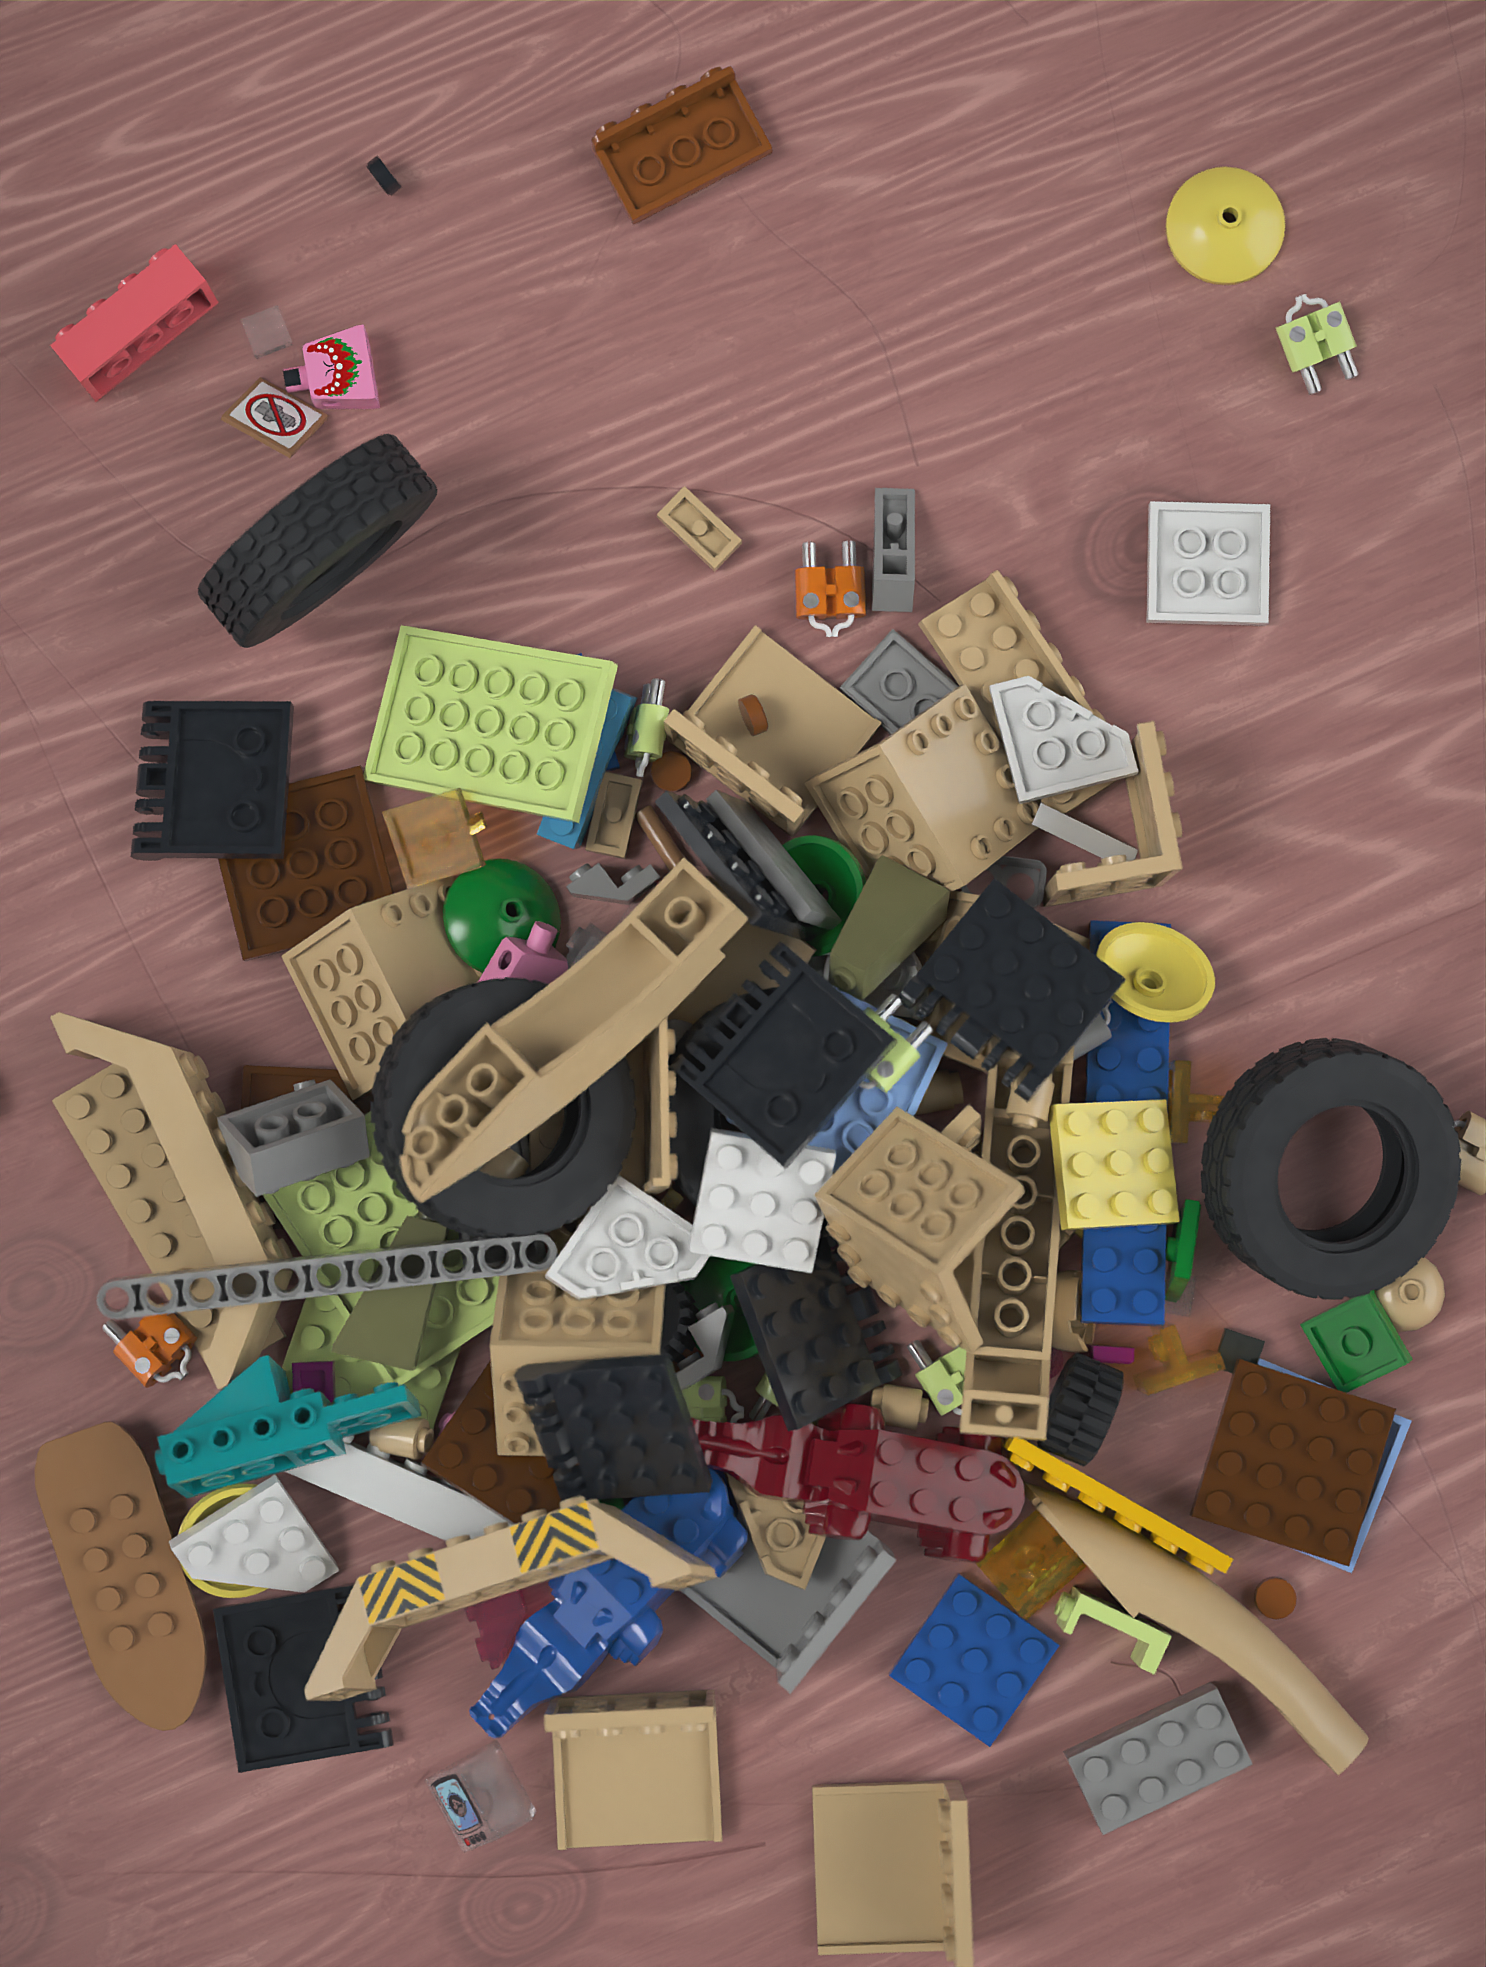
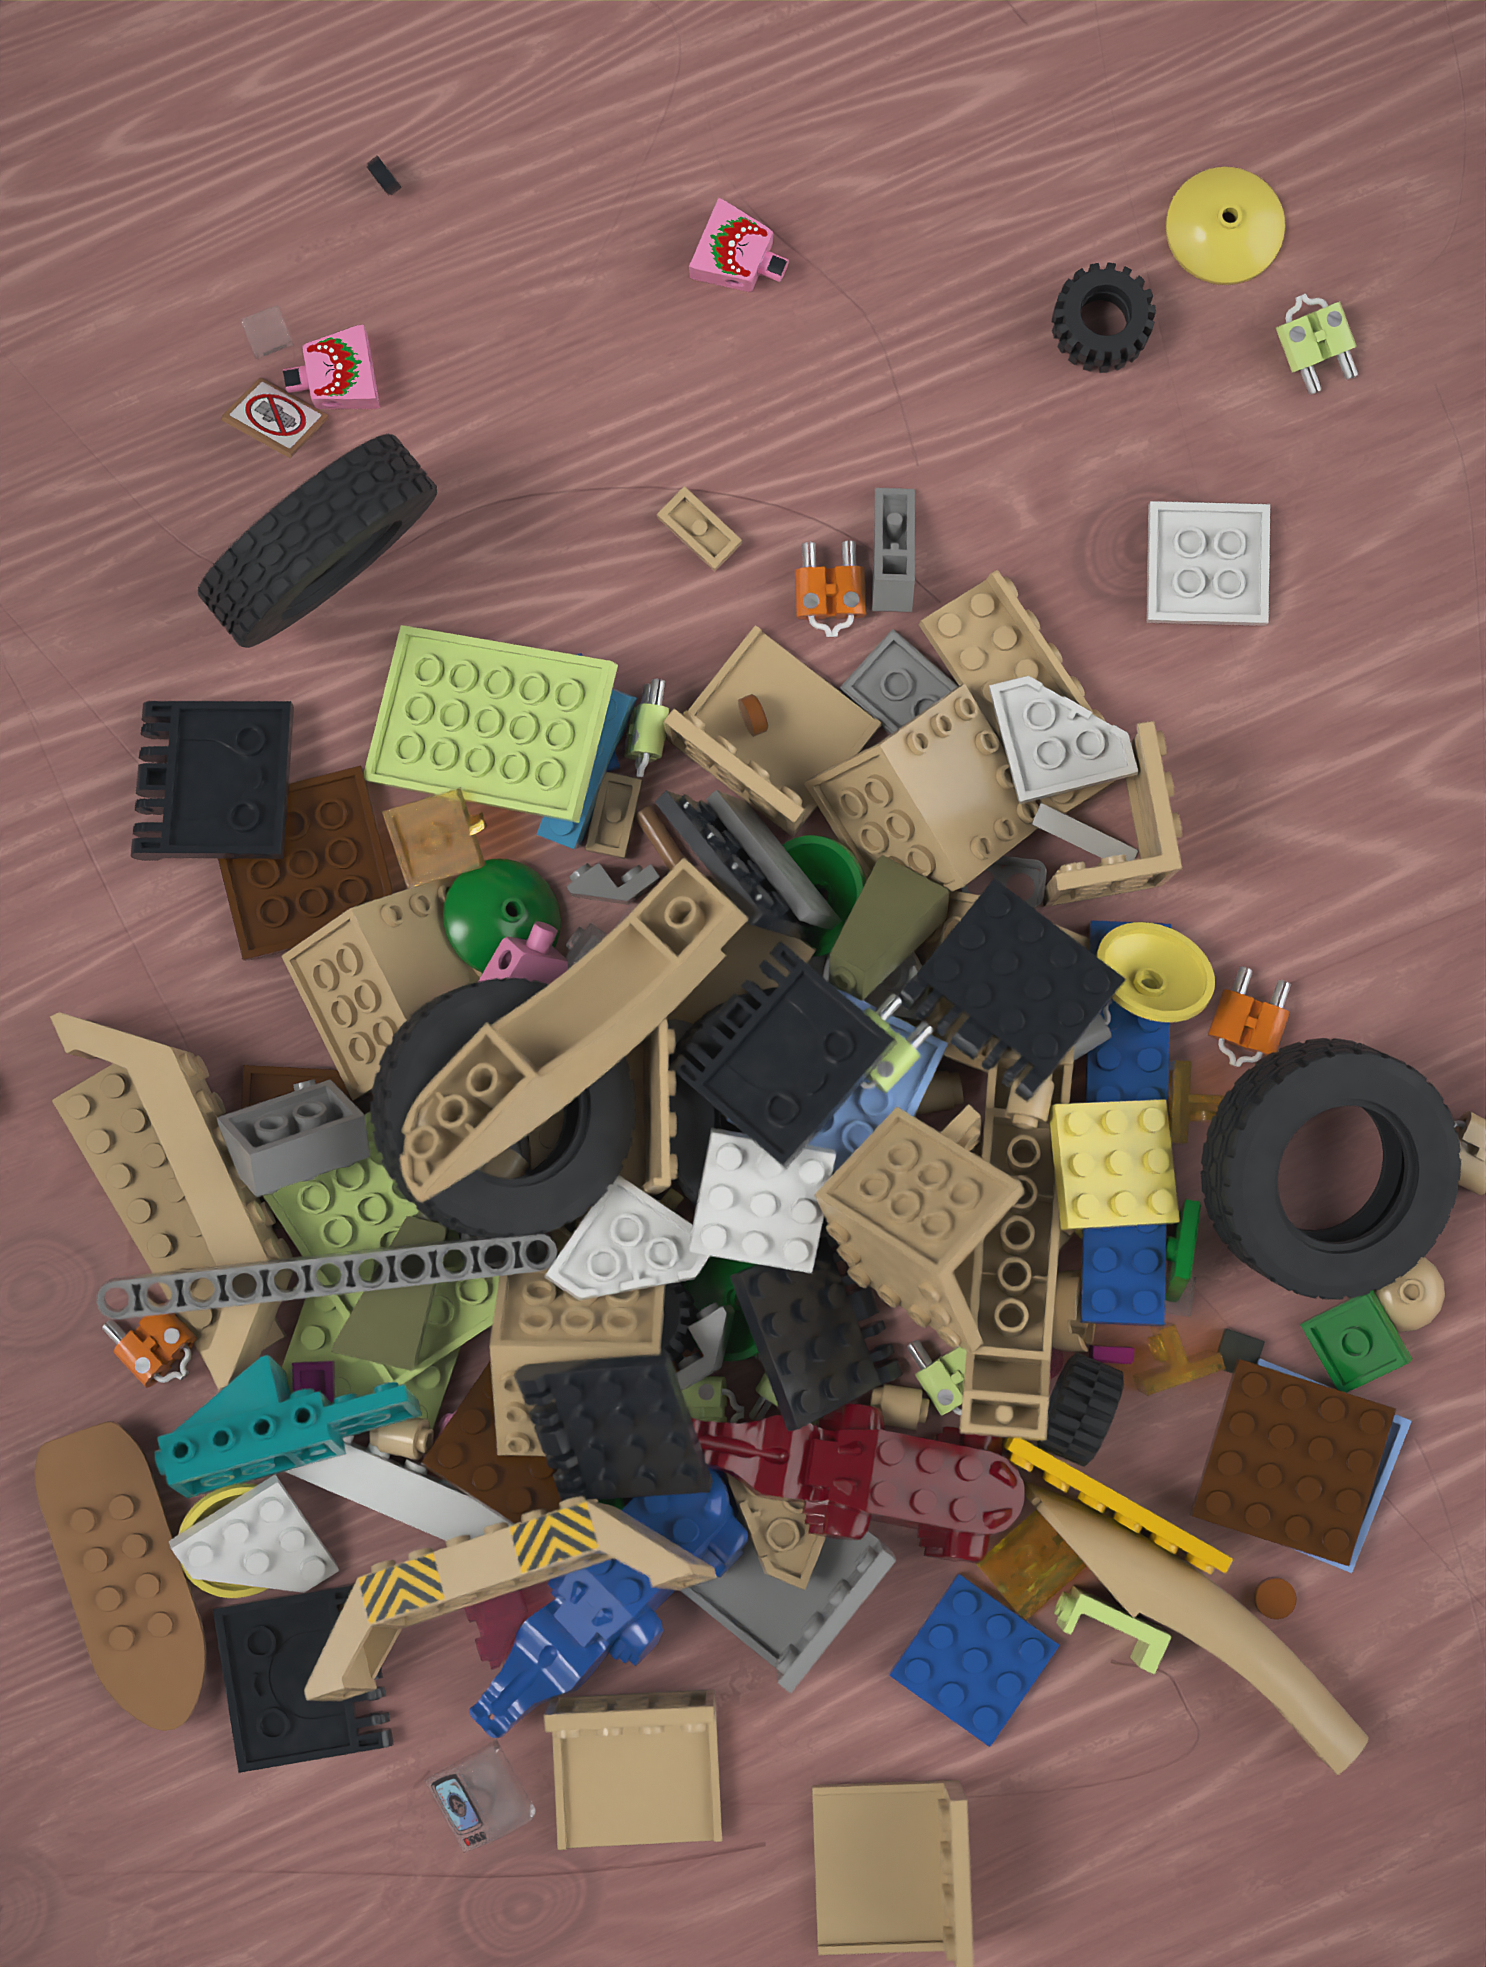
coral brick [50,244,219,402] -> none
dark orange bracket [591,66,773,225] -> none
dark orange tile [651,751,691,793] -> none
light grey brick [1063,1682,1253,1835] -> none
none -> bright pink torso [689,198,789,292]
none -> black tyre [1052,262,1156,373]
none -> orange piece [1208,967,1291,1067]

